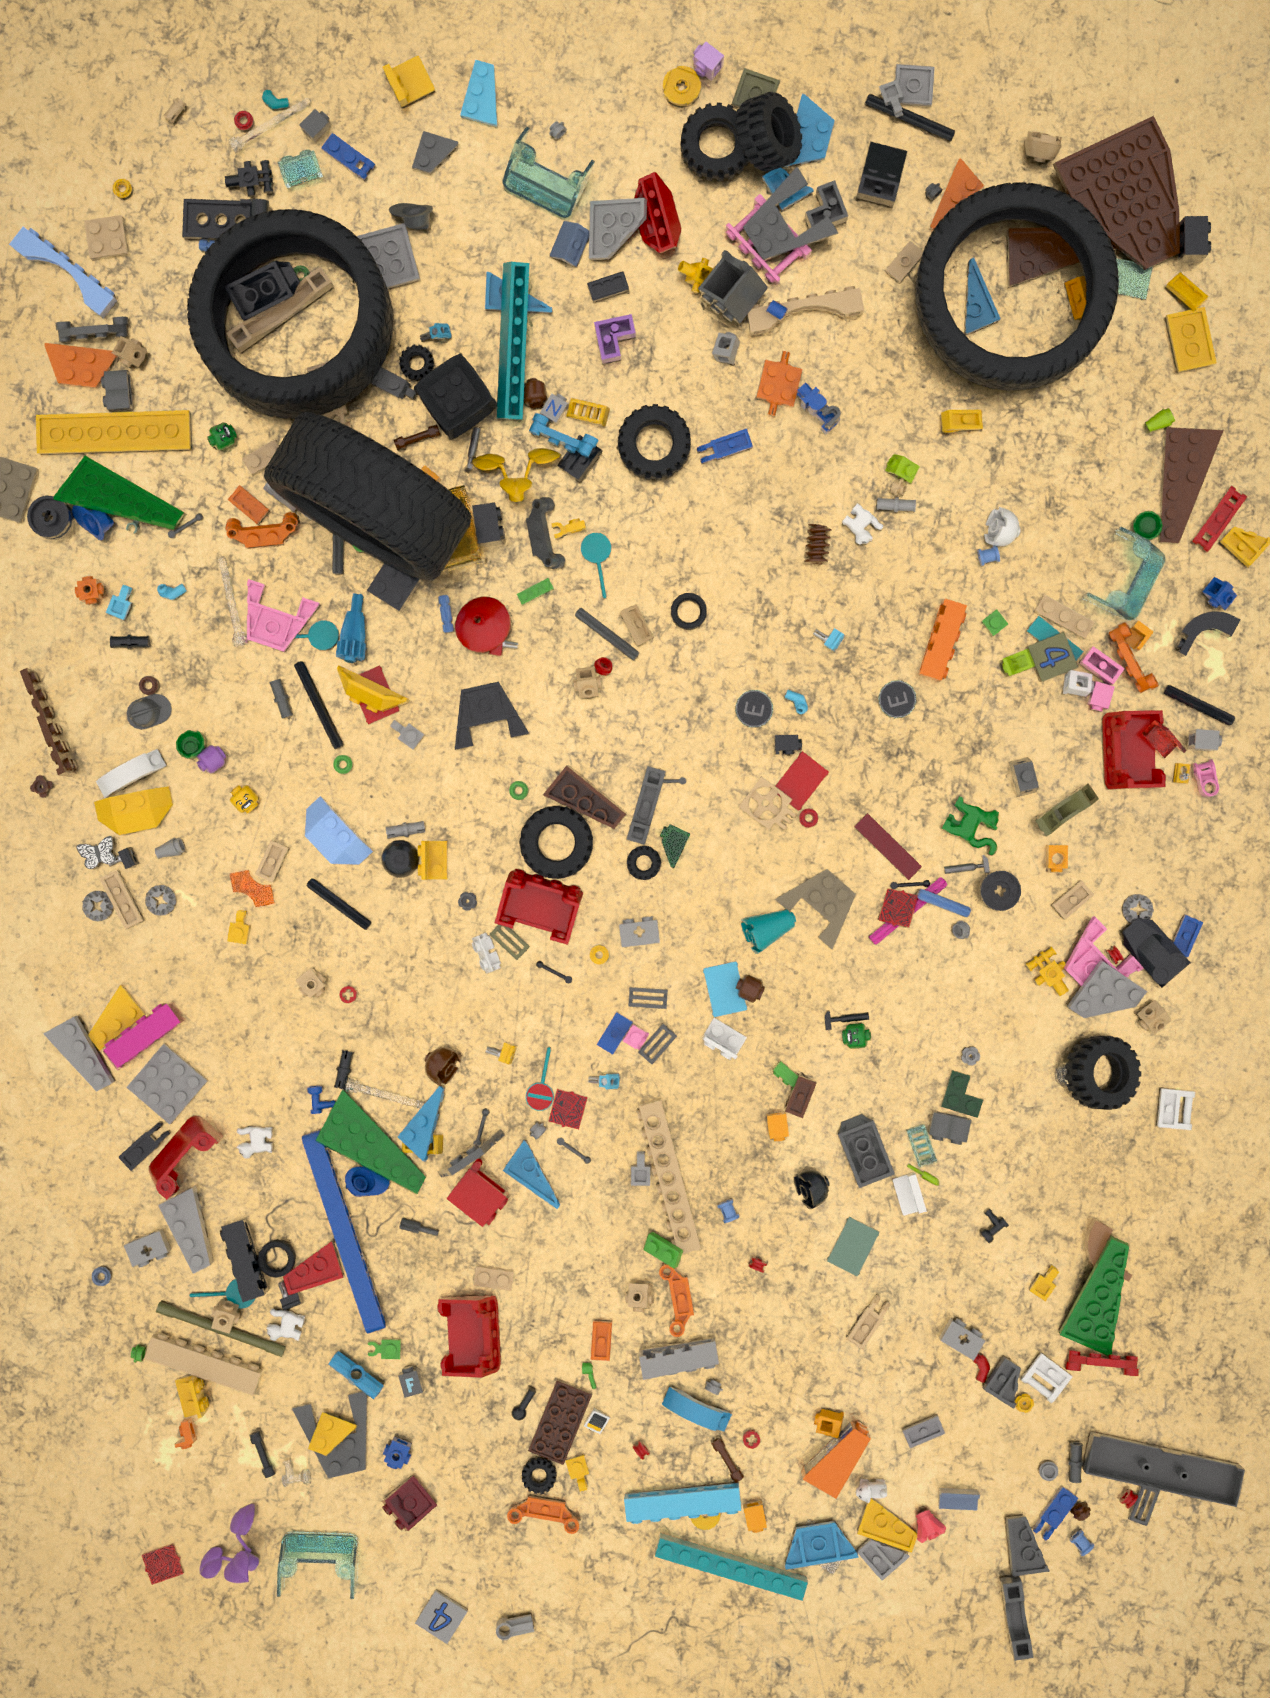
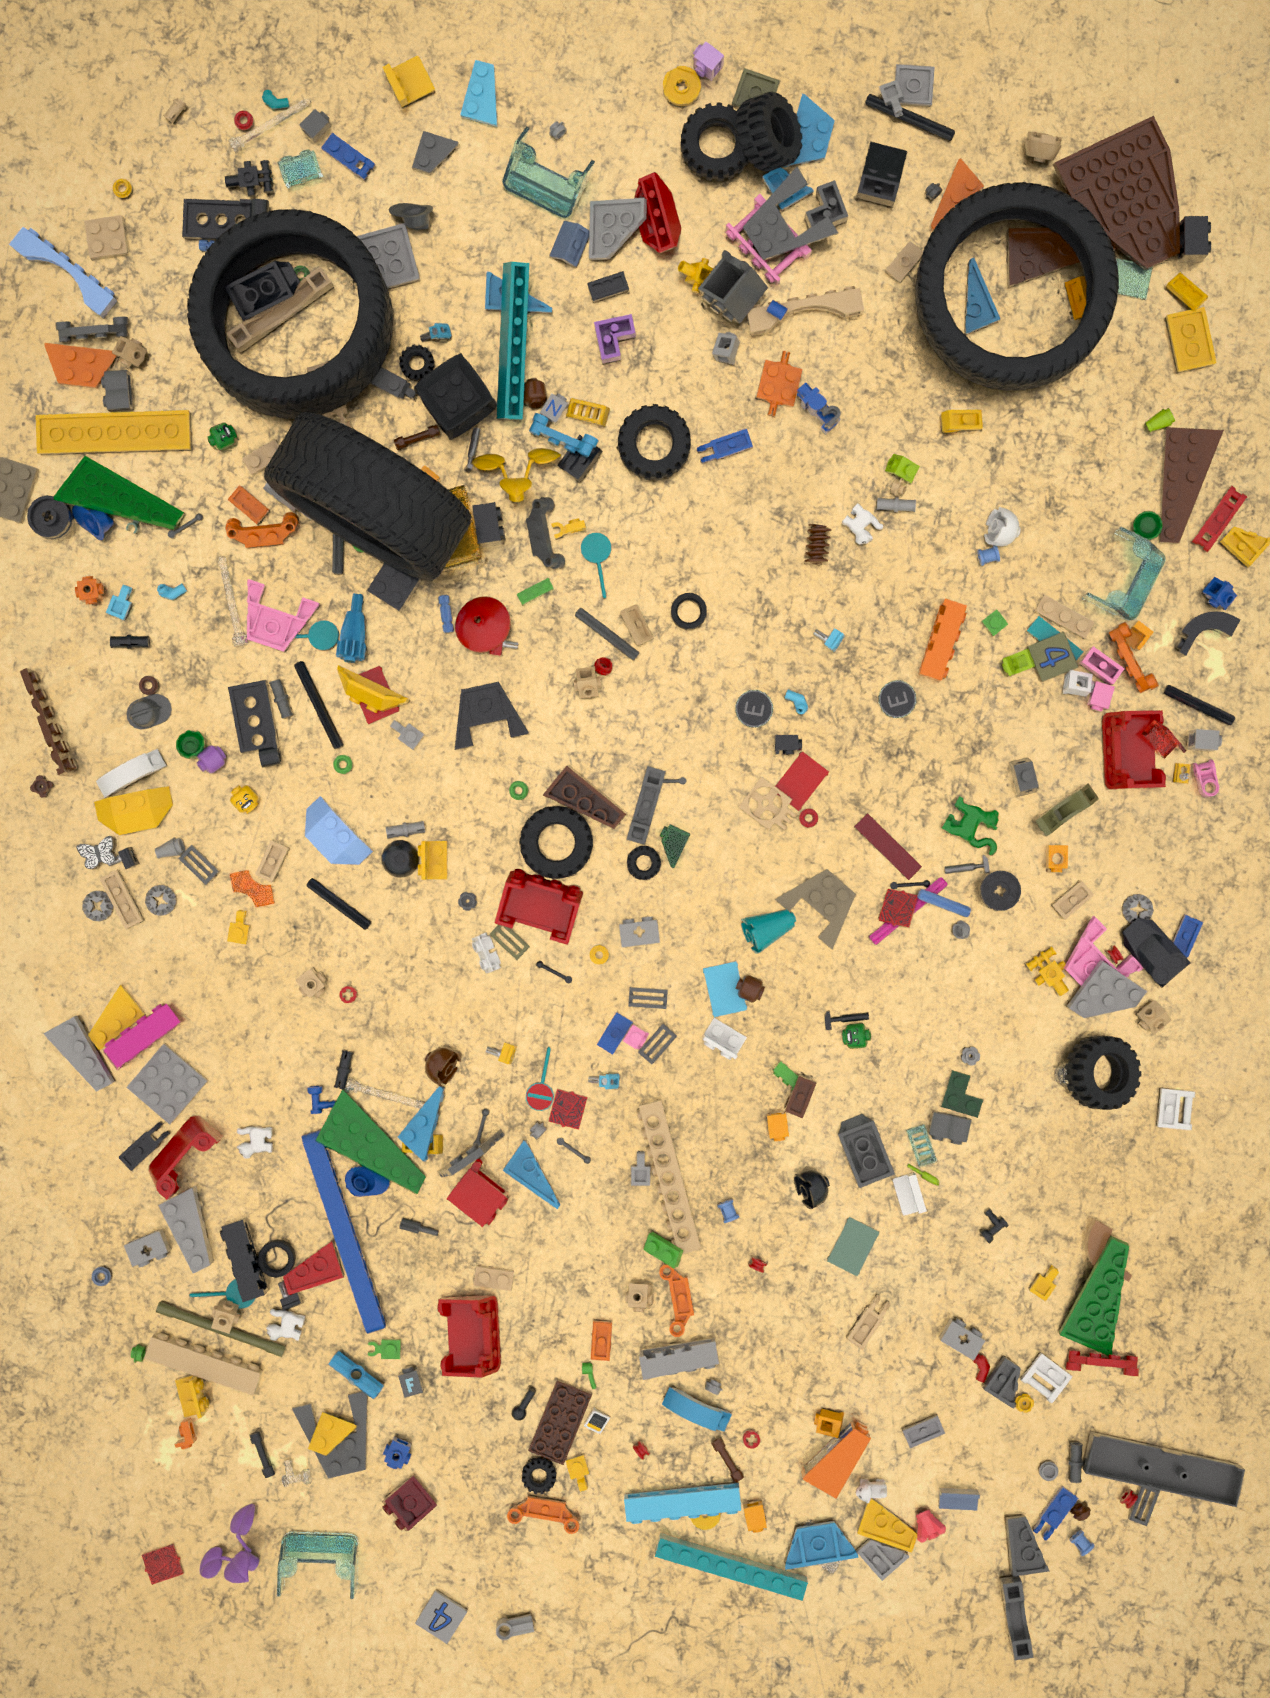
none -> dark grey tile [178,845,220,885]
none -> black hinge [228,680,282,768]

